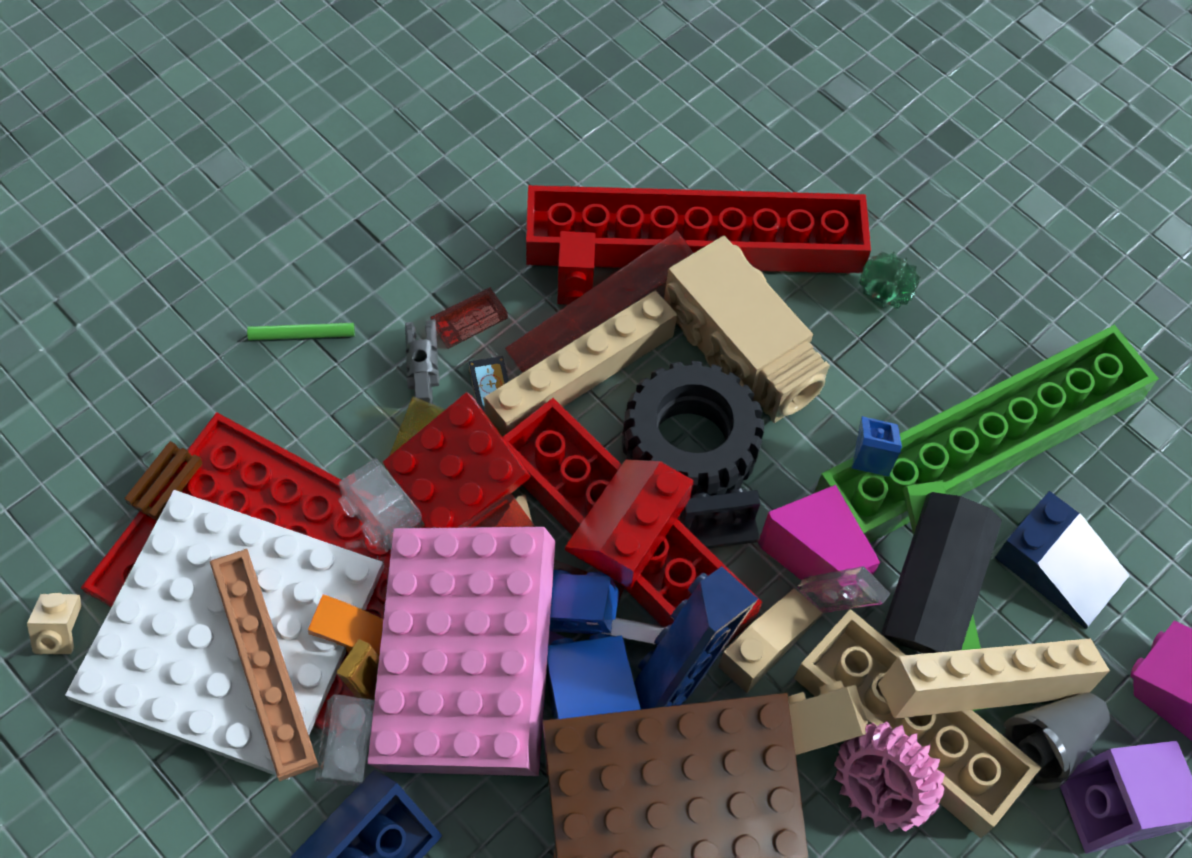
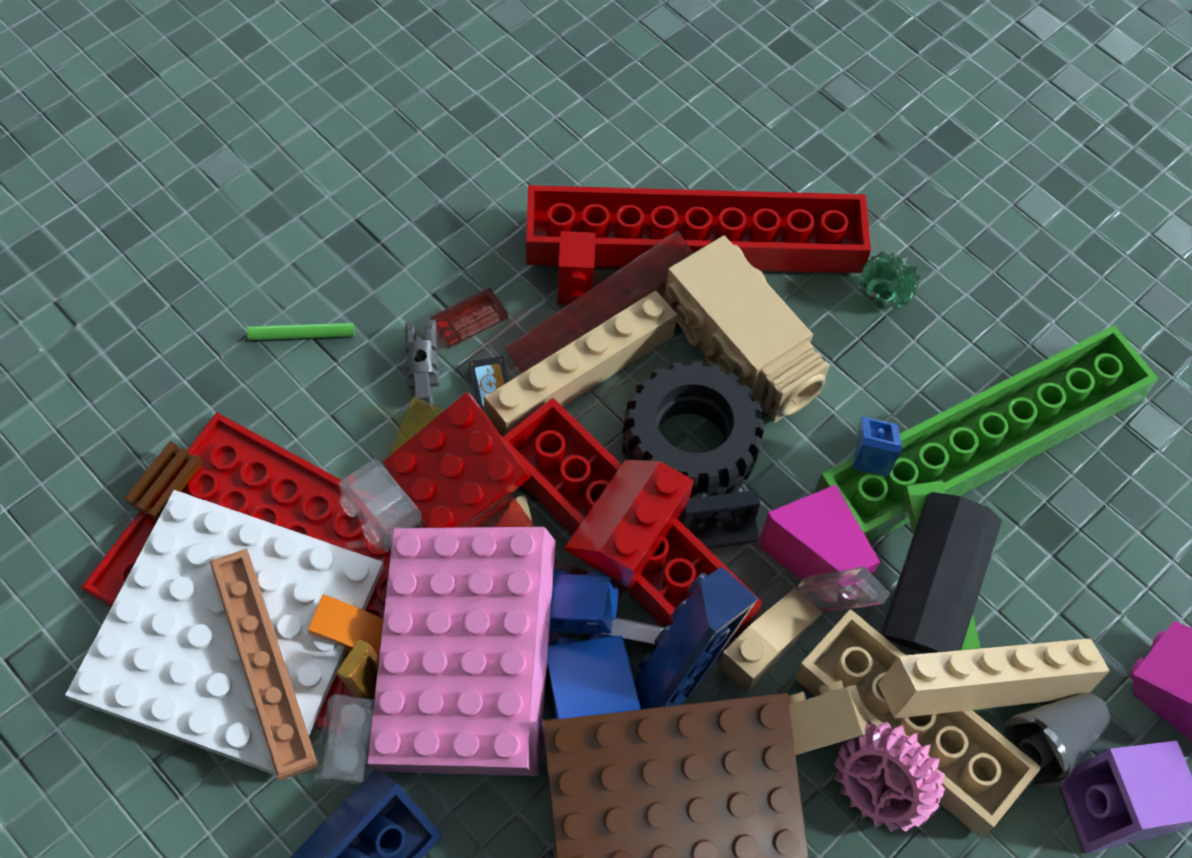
tan bracket [27,593,82,654] -> none
slope [995,491,1129,629] -> none

